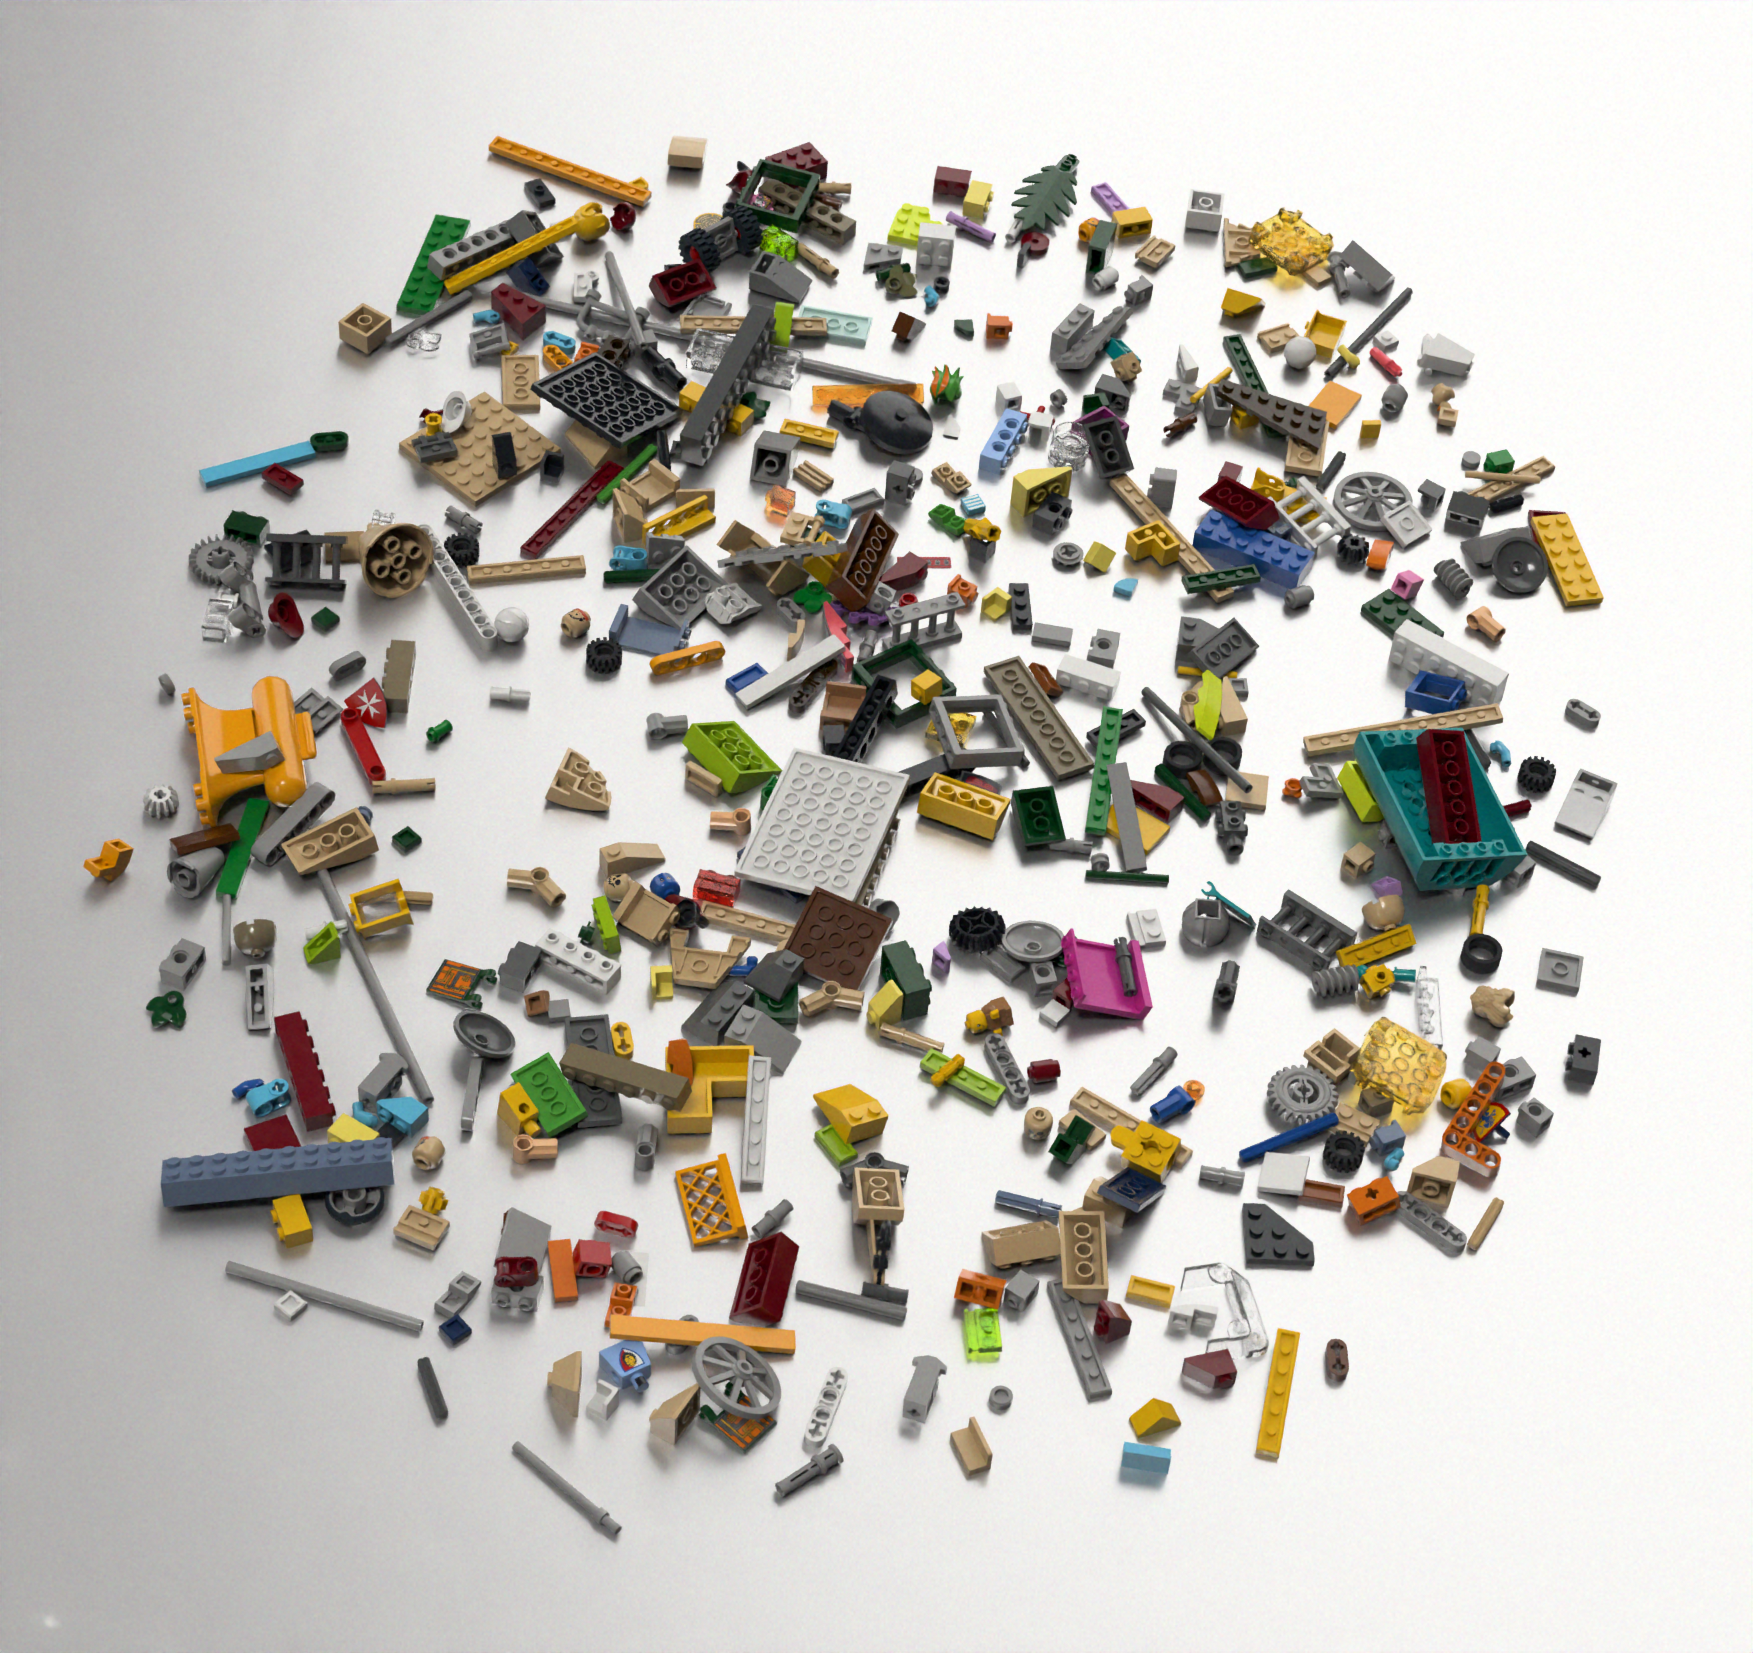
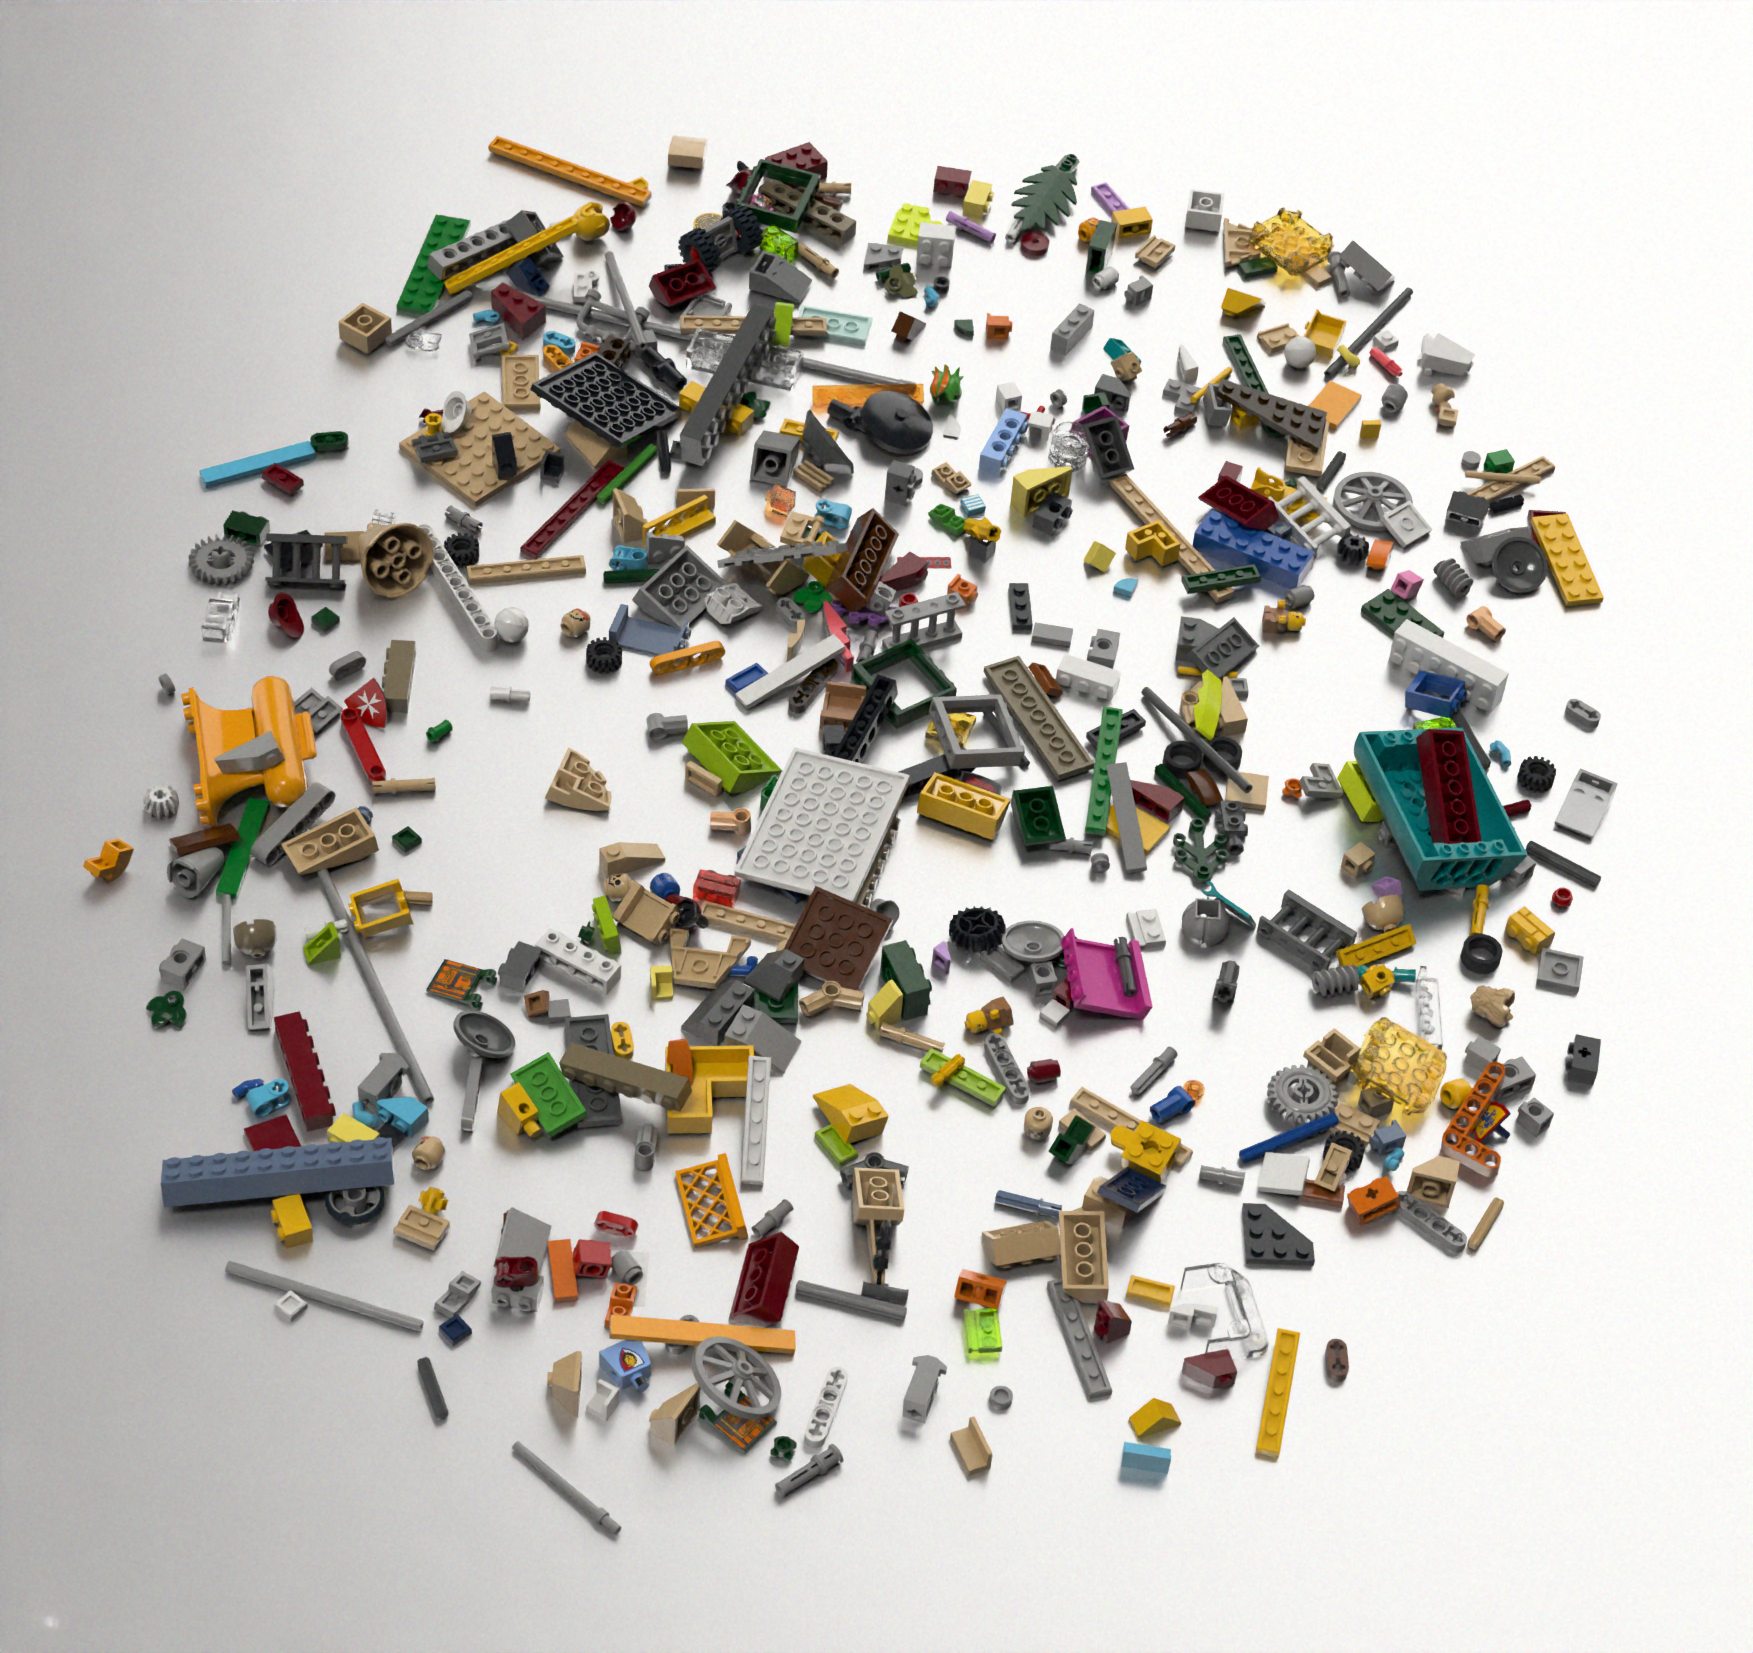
light grey piece [219,561,266,638] -> none
tan piece [507,867,566,908] -> none
light nougat piece [513,1134,558,1164] -> none
black plate [524,178,556,208] -> none
tan panel [620,459,680,513] -> none
light grey tile [842,487,884,516] -> none
yellow brick [911,670,942,705] -> none
light yellow panel [981,587,1012,621] -> none
light grey brick [1003,1270,1040,1312] -> none
black tile [1017,243,1031,269] -> none
light grey gear [1053,542,1084,567] -> none
light grey wing [1056,306,1133,369] -> none
dark green bar [1085,870,1169,883] -> none
light grey brick [1147,467,1178,508] -> none
tan plate [1303,703,1503,757] -> none
panel [1417,479,1446,512] -> none
none -> dark green plate [770,1436,797,1461]
none -> dark grey wedge [802,410,854,475]
none -> dark green plant [1173,818,1229,884]
none -> piece [1262,600,1306,634]
none -> tan slope [1314,1143,1353,1192]
none -> yellow brick [1505,906,1556,955]
none -> red plate [1552,887,1573,907]

